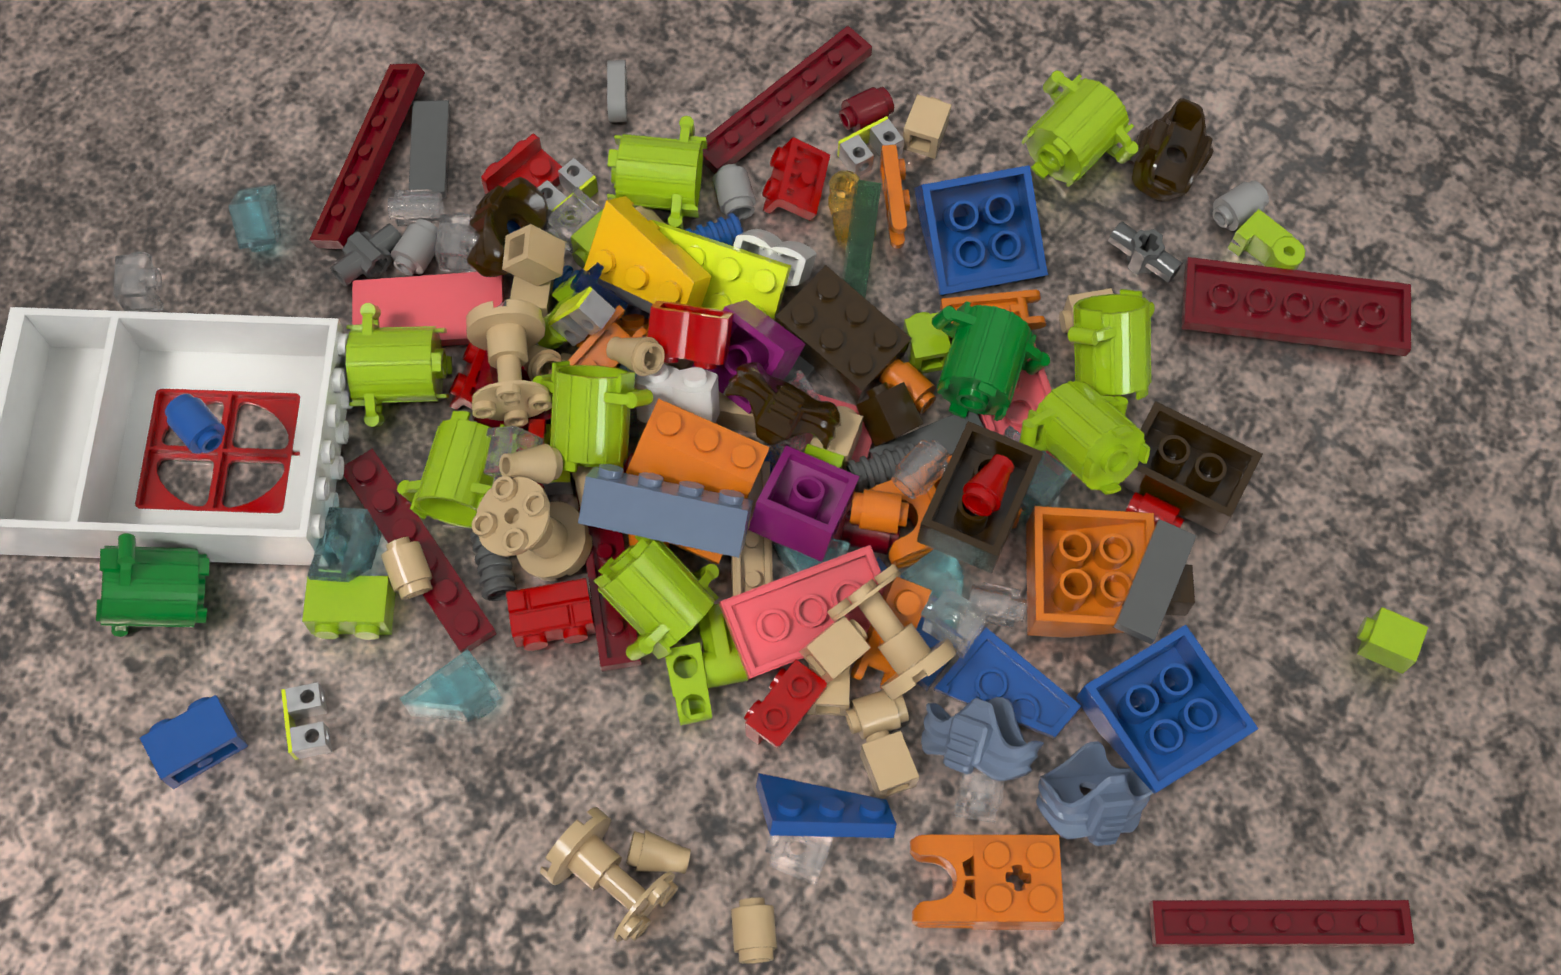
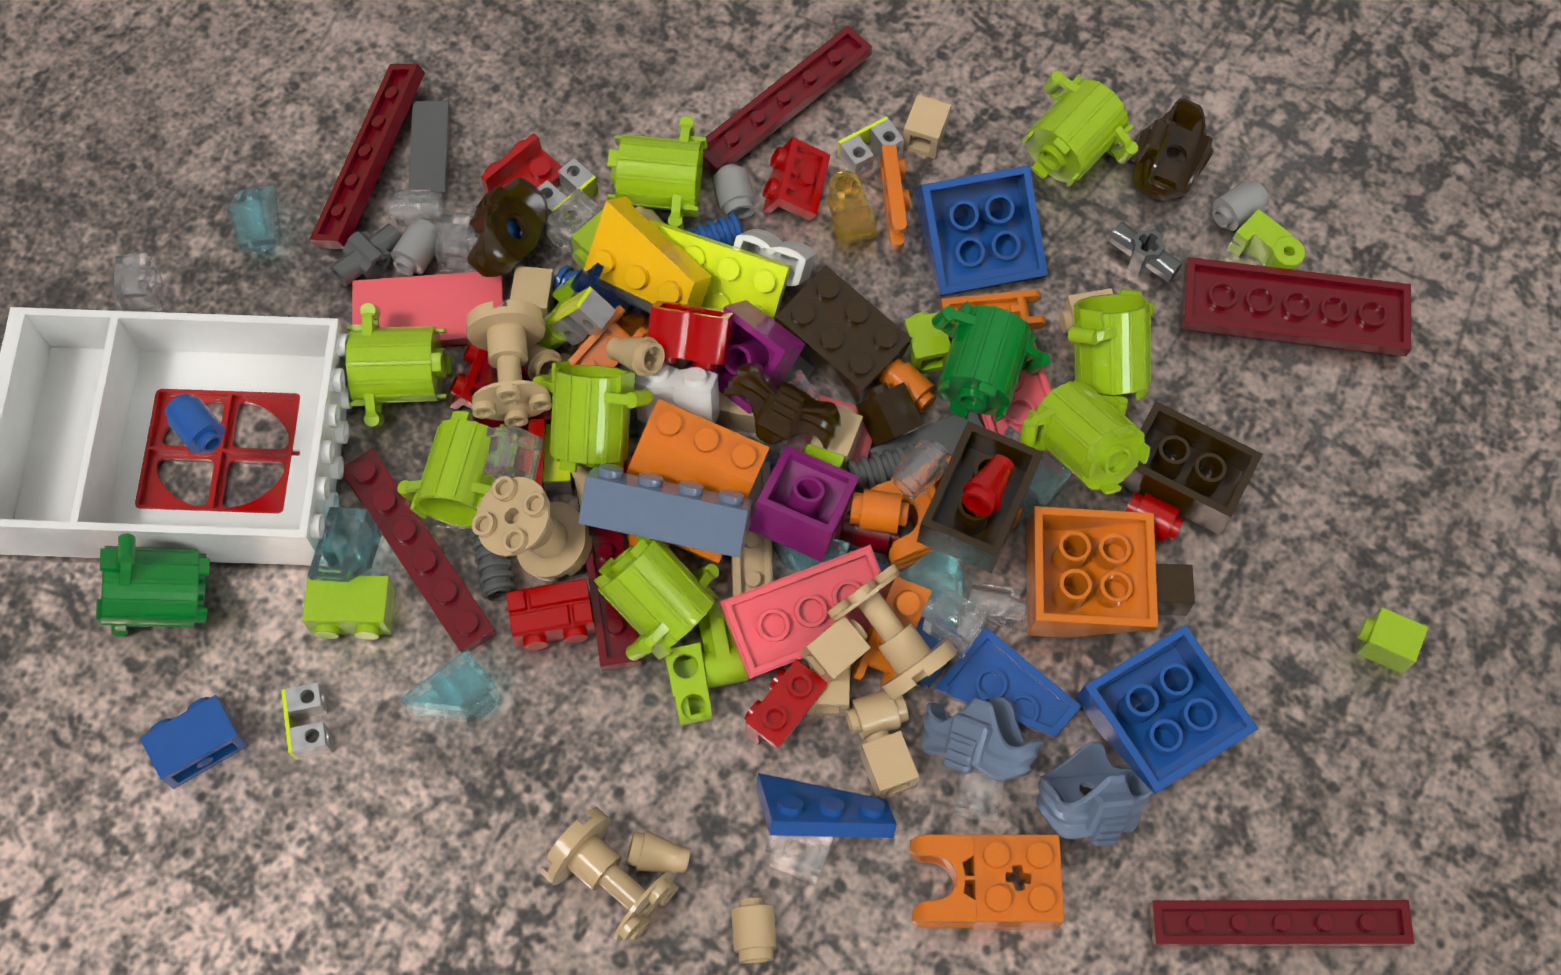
tan brick [381,537,433,600] -> none
tan cone [499,444,563,484] -> none
tan brick [502,224,565,286] -> none
light grey beam [607,60,627,122] -> none
dark red brick [839,87,894,133] -> none
clear green piece [842,180,882,298] -> none
dark grey tile [1113,519,1197,644] -> none

